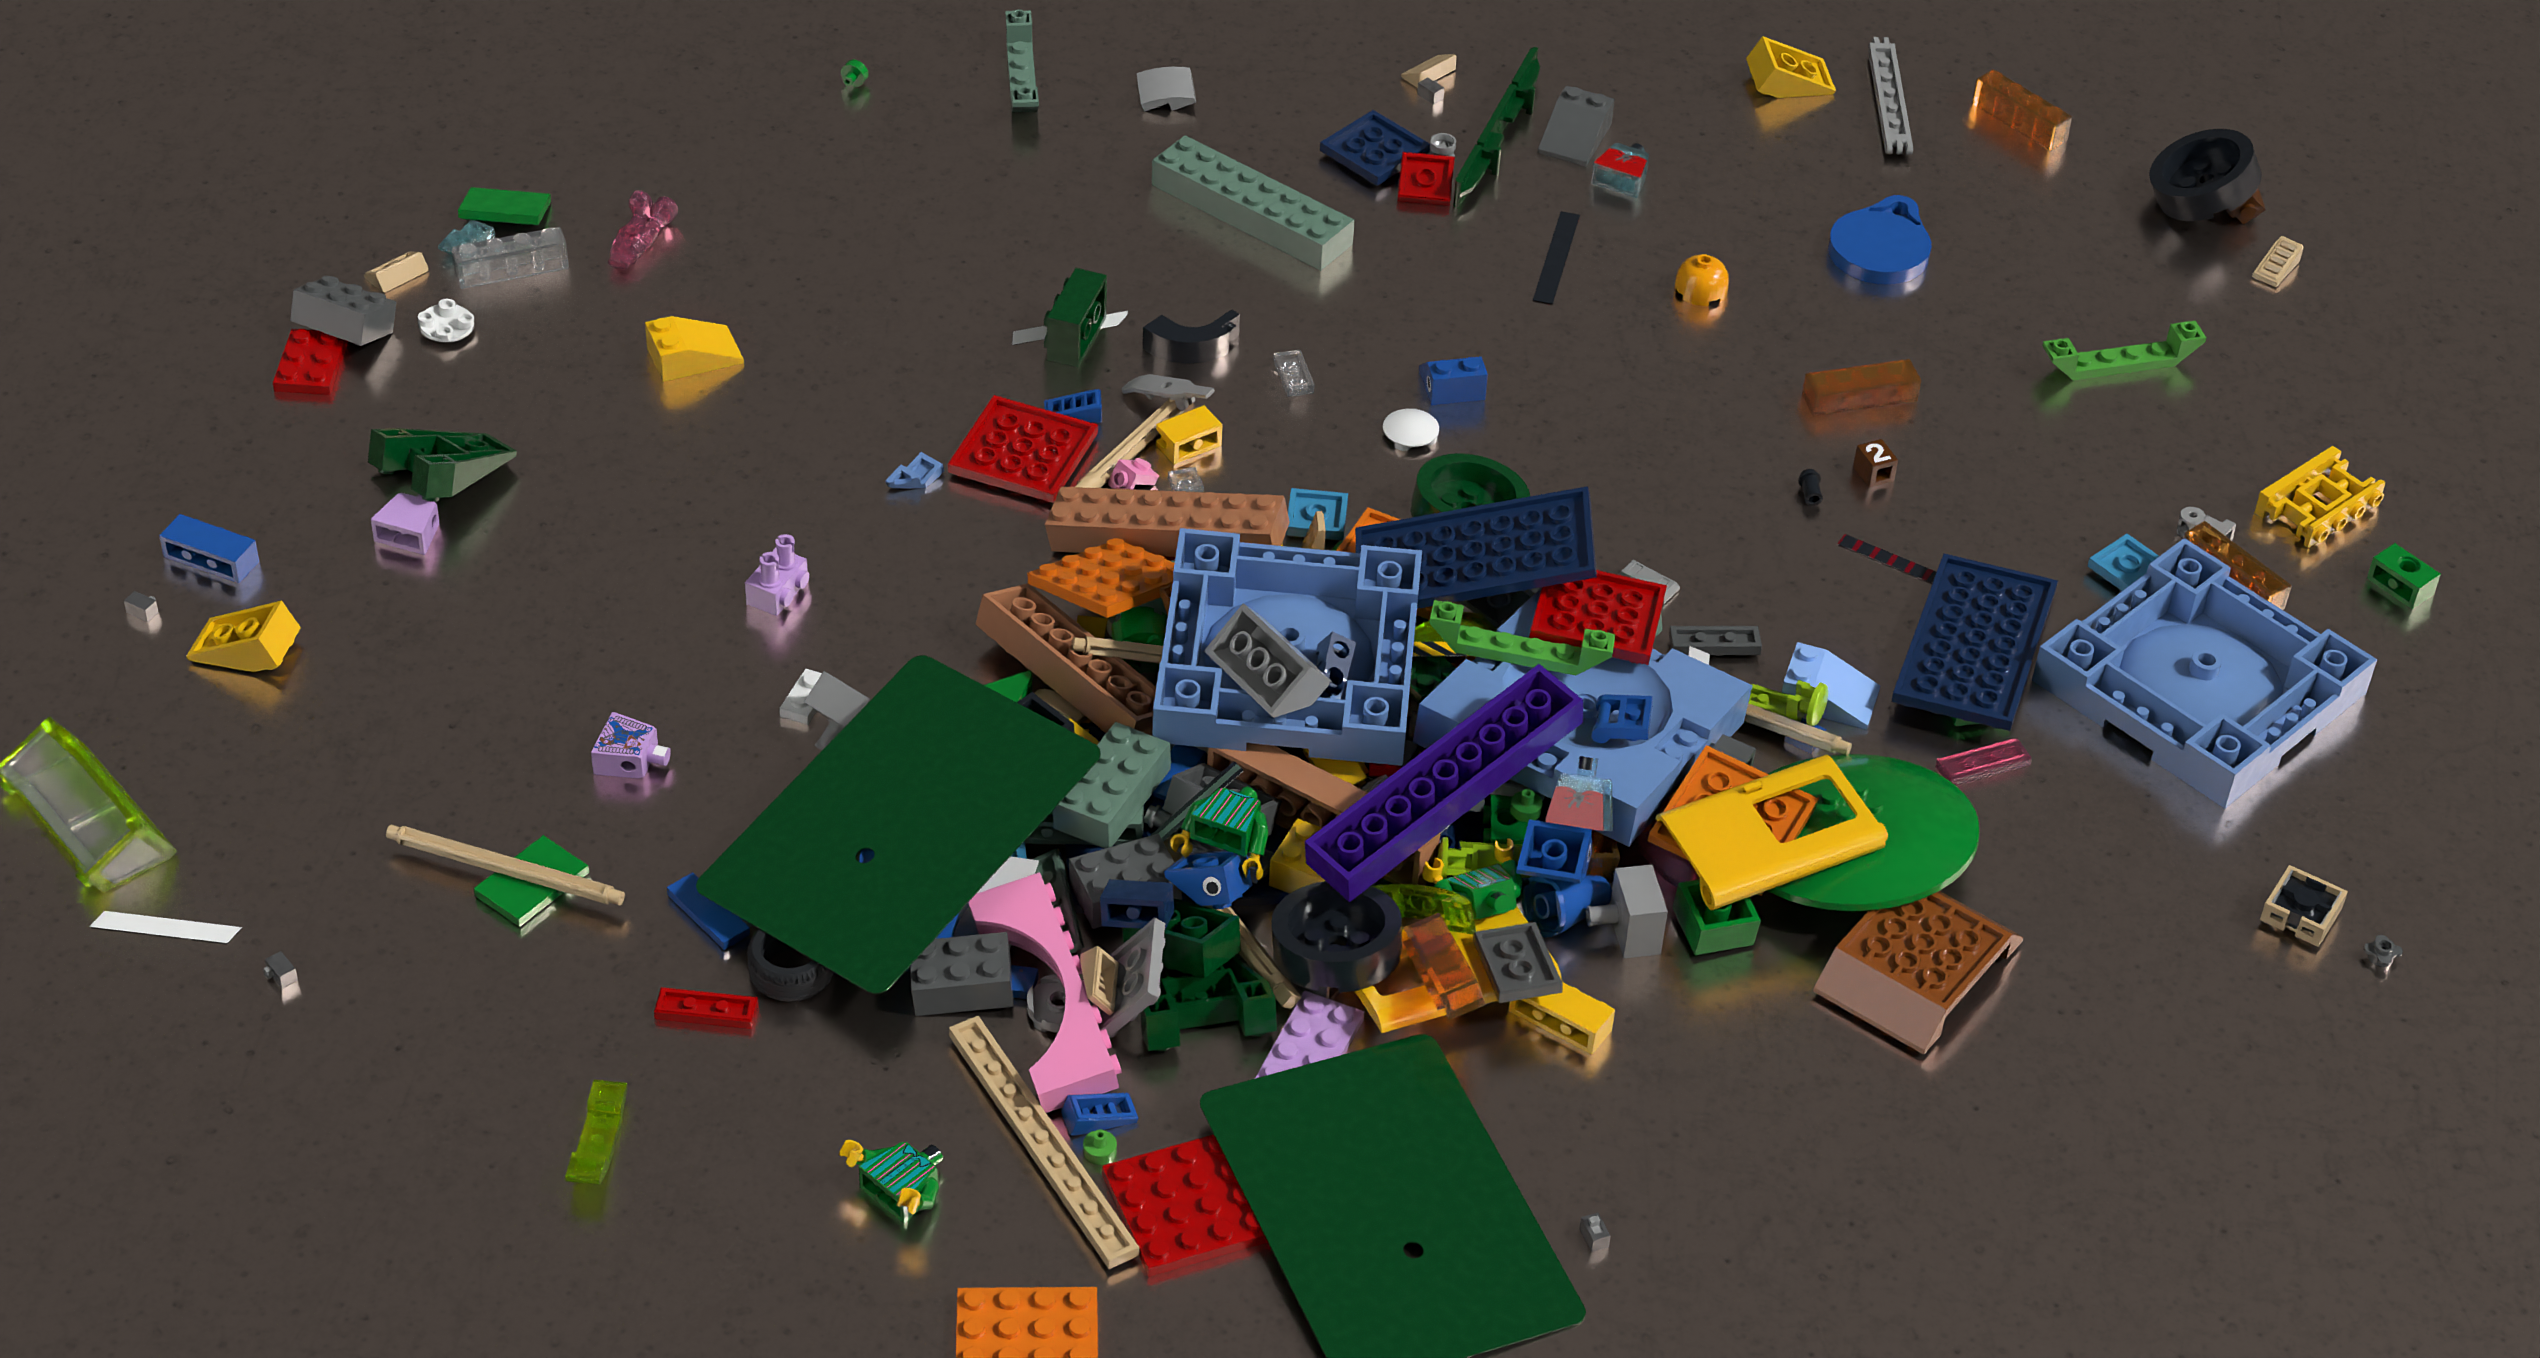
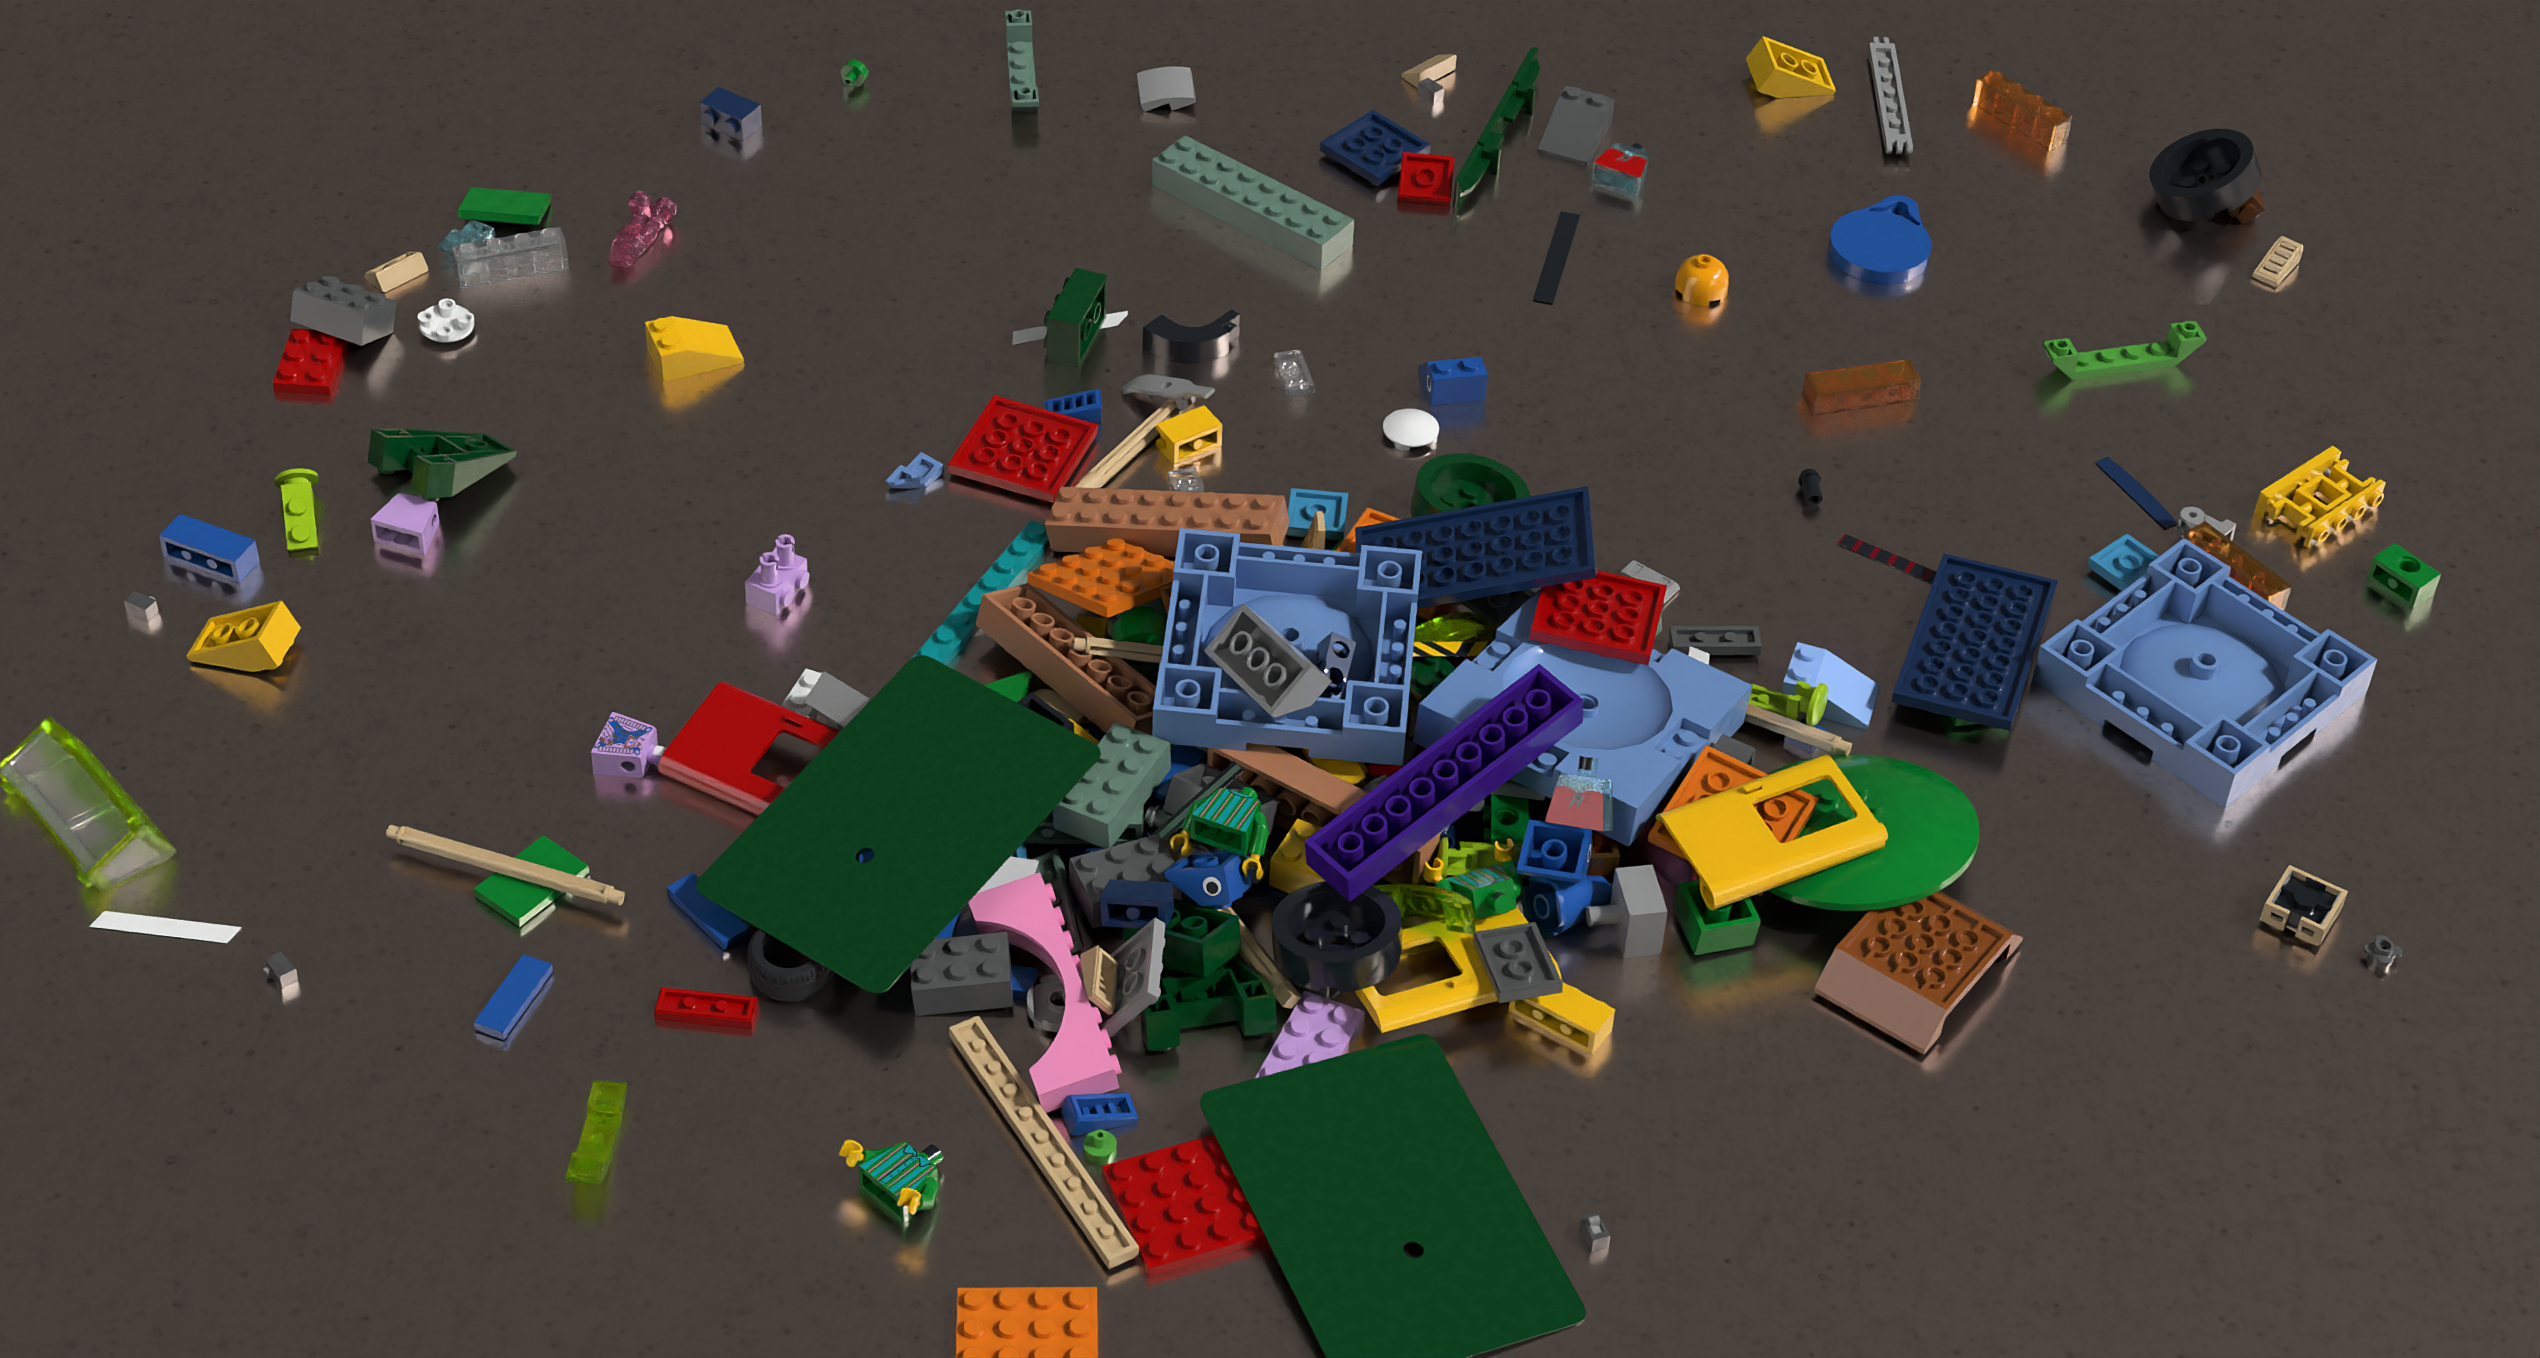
bright pink bracket [1108,458,1159,489] -> none
clear orange brick [1403,913,1486,1020] -> none
light grey wheel [1429,133,1456,157] -> none
bright green slope [1429,600,1615,676] -> none
bright green tile [1510,789,1543,822] -> none
blue plate [1591,694,1652,743] -> none
reddish brown brick [1853,439,1898,488] -> none
clear pink tile [1935,738,2032,786] -> none
none -> lime piece [274,468,319,552]
none -> blue tile [474,954,553,1040]
none -> red piece [658,681,840,816]
none -> dark blue brick [699,87,762,141]
none -> teal plate [912,520,1050,666]
none -> dark blue sticker [2095,457,2178,529]

